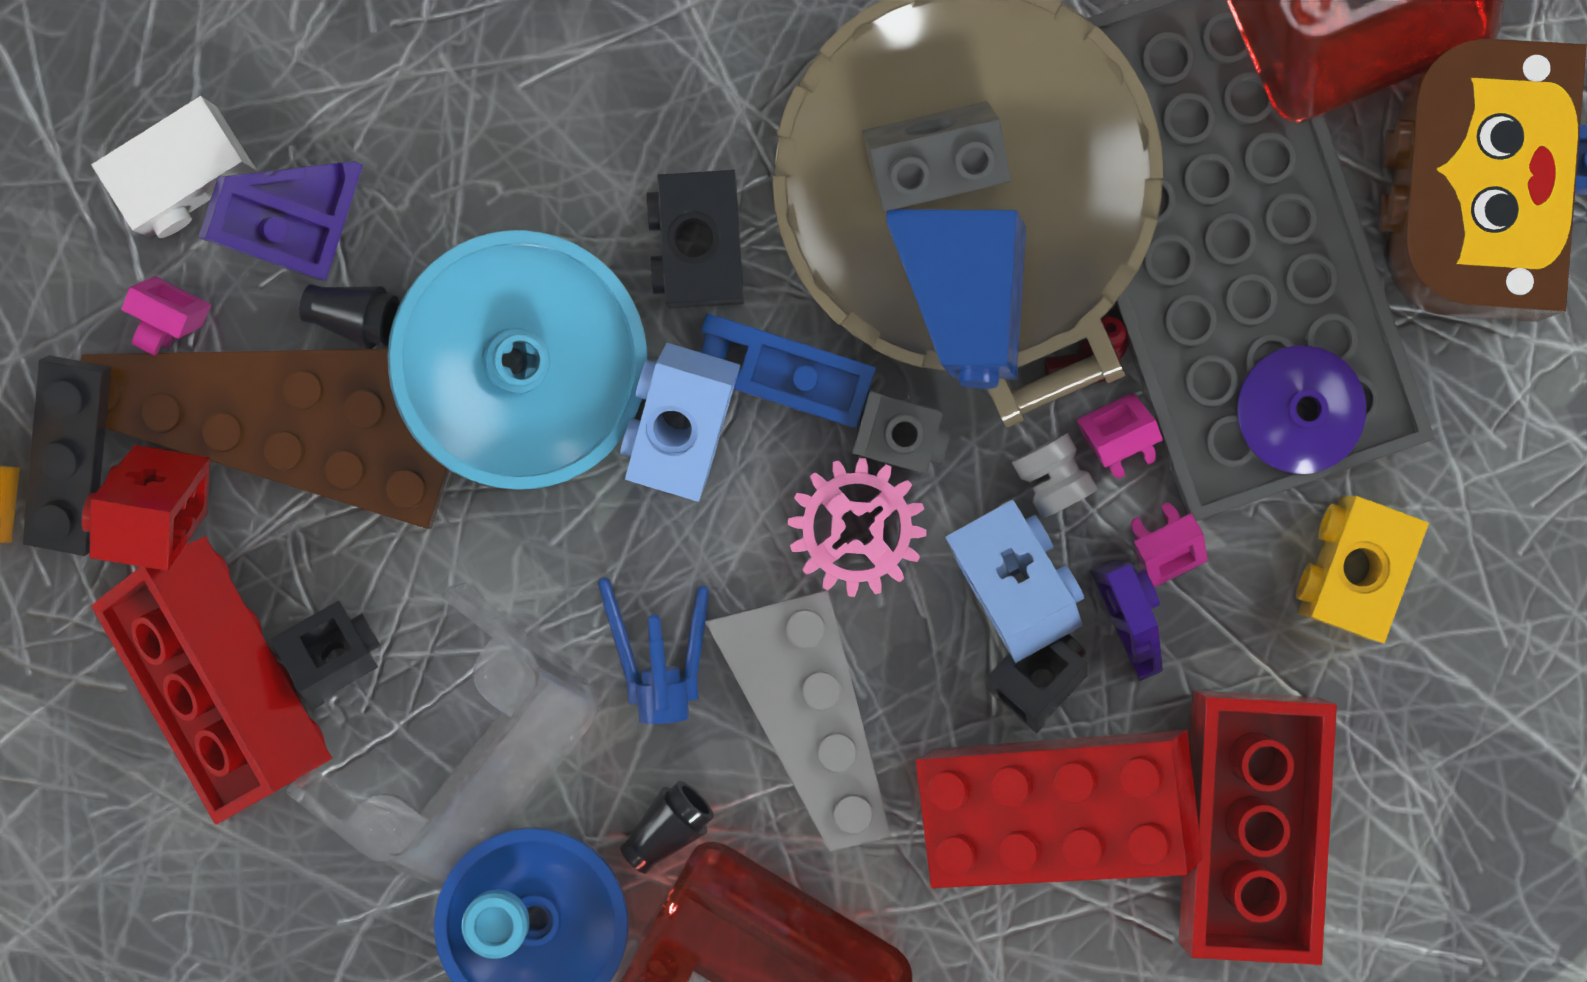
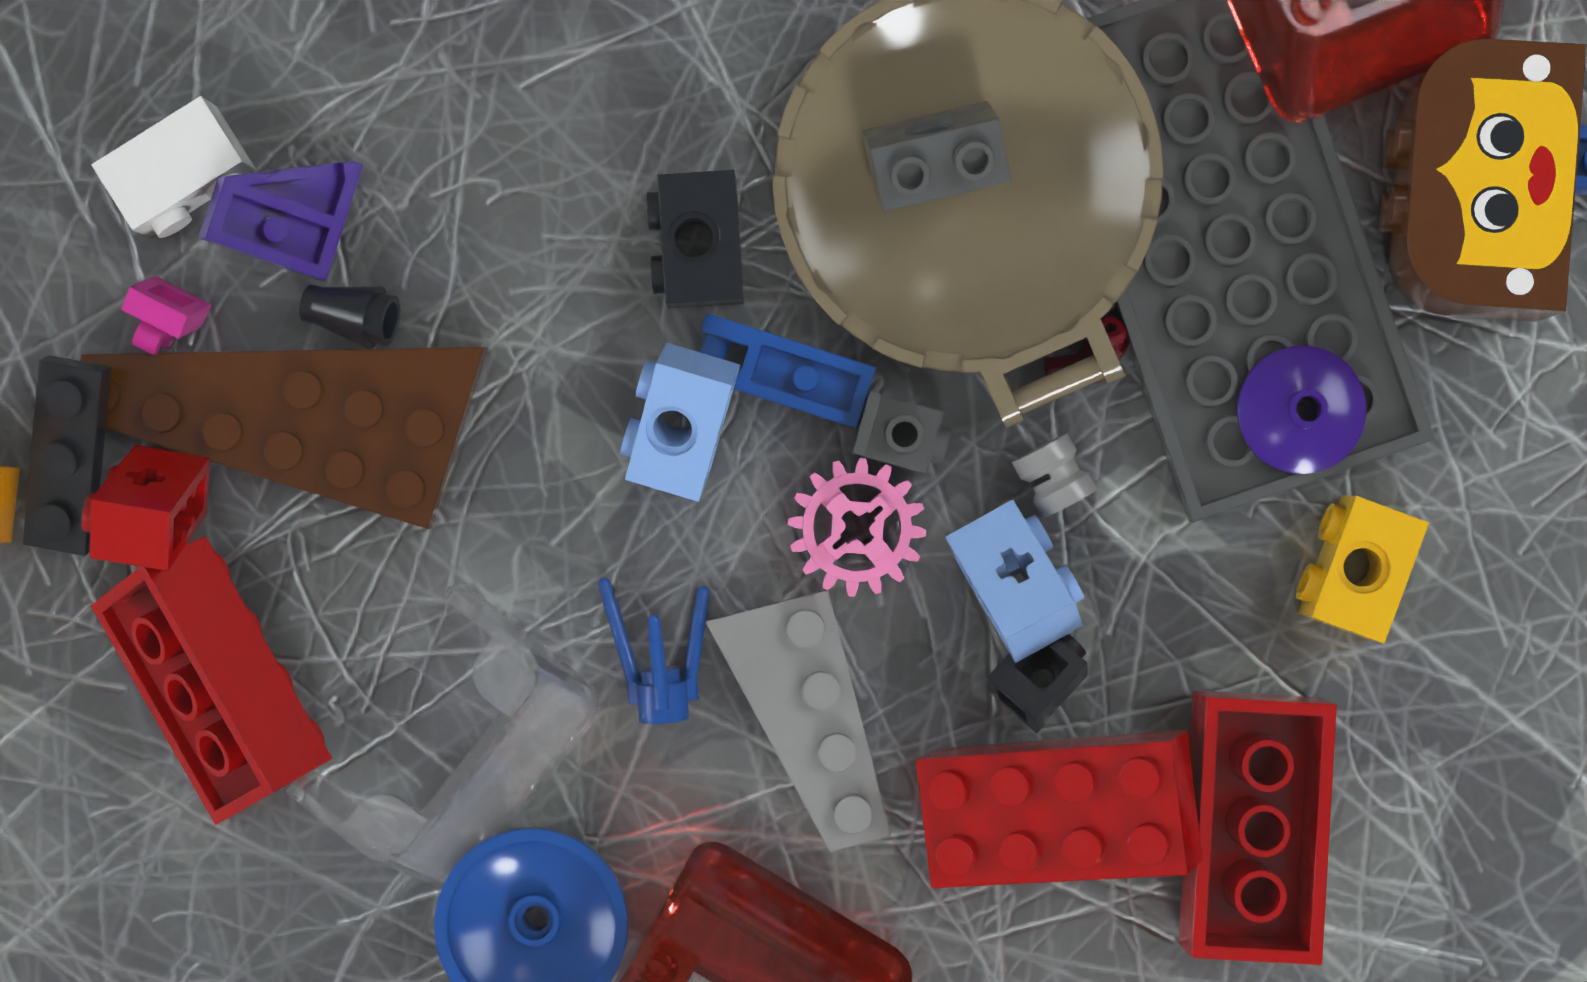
black brick [270,601,381,709] -> none
medium azure dish [387,230,647,490] -> none
medium azure tile [462,889,529,959] -> none
black cone [620,781,714,874] -> none
blue slope [886,209,1026,389] -> none
dark pink tile [1076,392,1163,479] -> none
dark purple wing [1090,560,1163,681] -> none
dark pink tile [1131,502,1208,588] -> none

